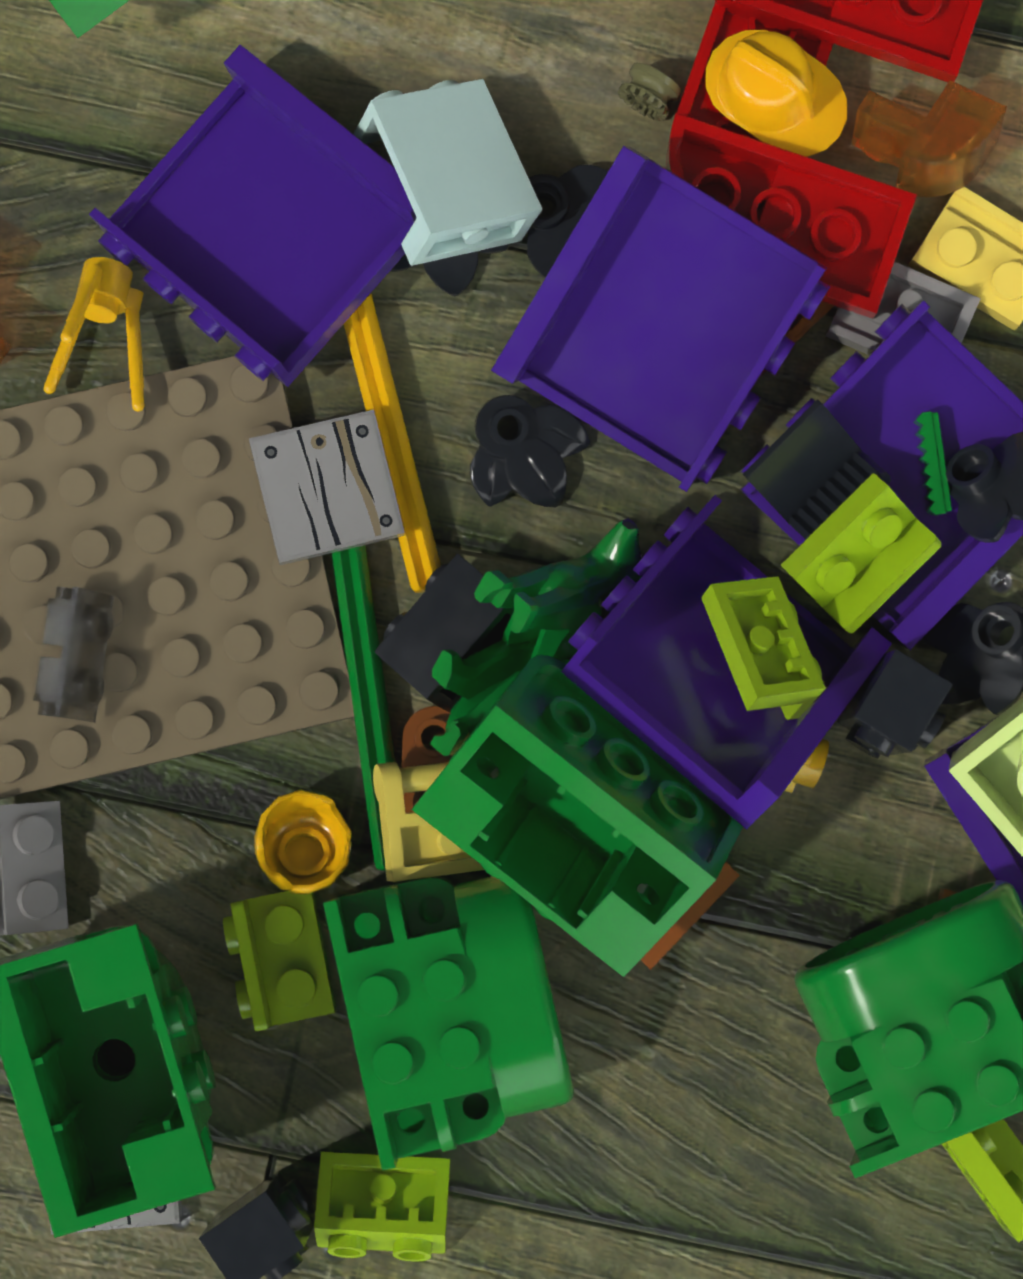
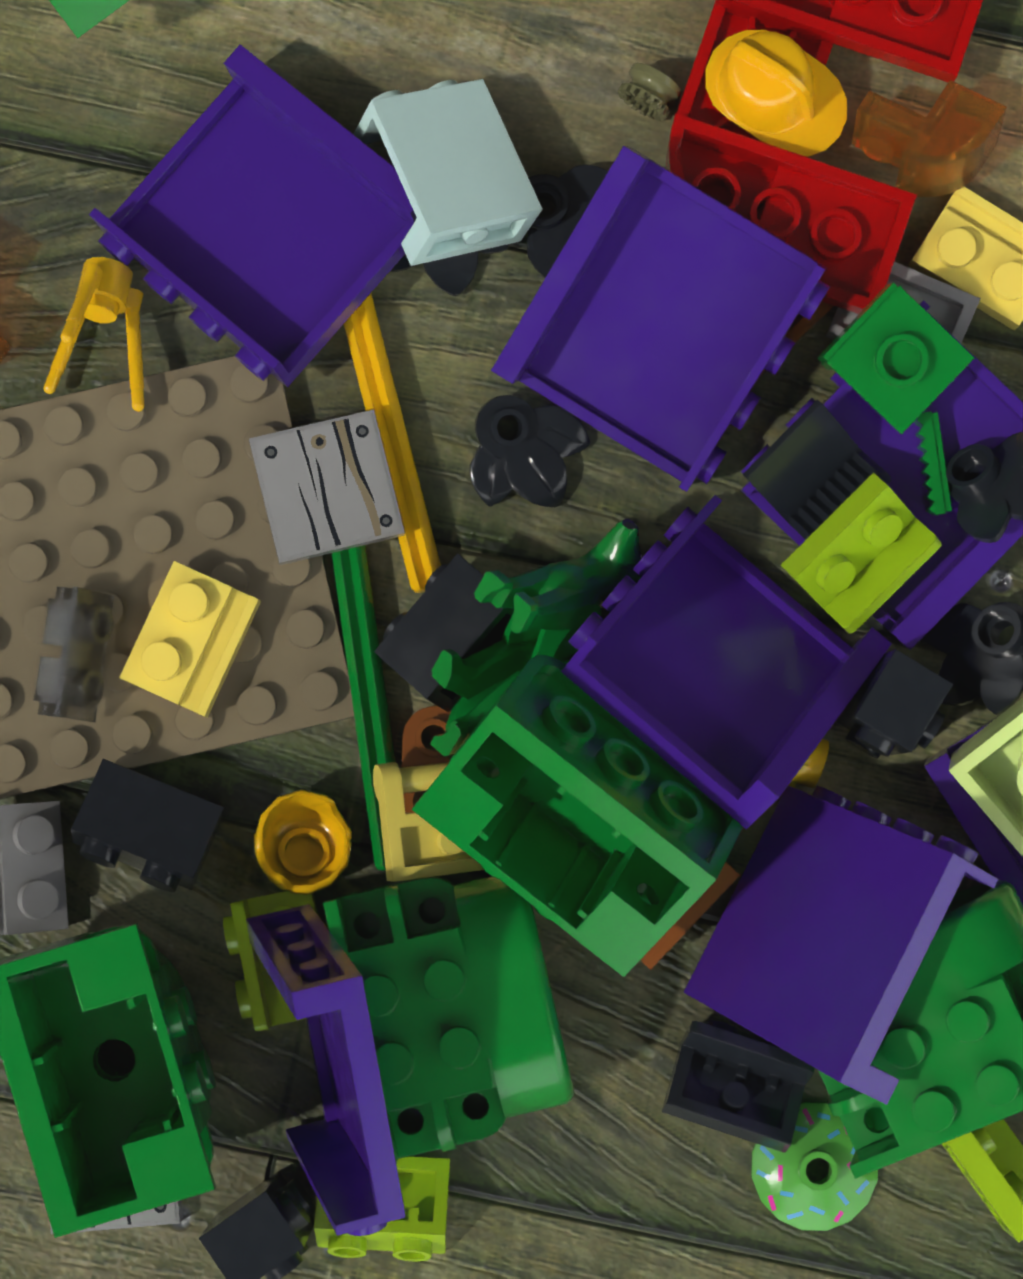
lime bracket [701,576,826,720] -> none
none -> black brick [71,759,224,892]
none -> light yellow plate [119,561,261,718]
none -> dark purple panel [246,904,406,1236]
none -> black bracket [662,1020,815,1153]
none -> dark purple panel [684,785,998,1105]
none -> bright green dish [751,1102,878,1231]
none -> green piece [818,282,974,434]

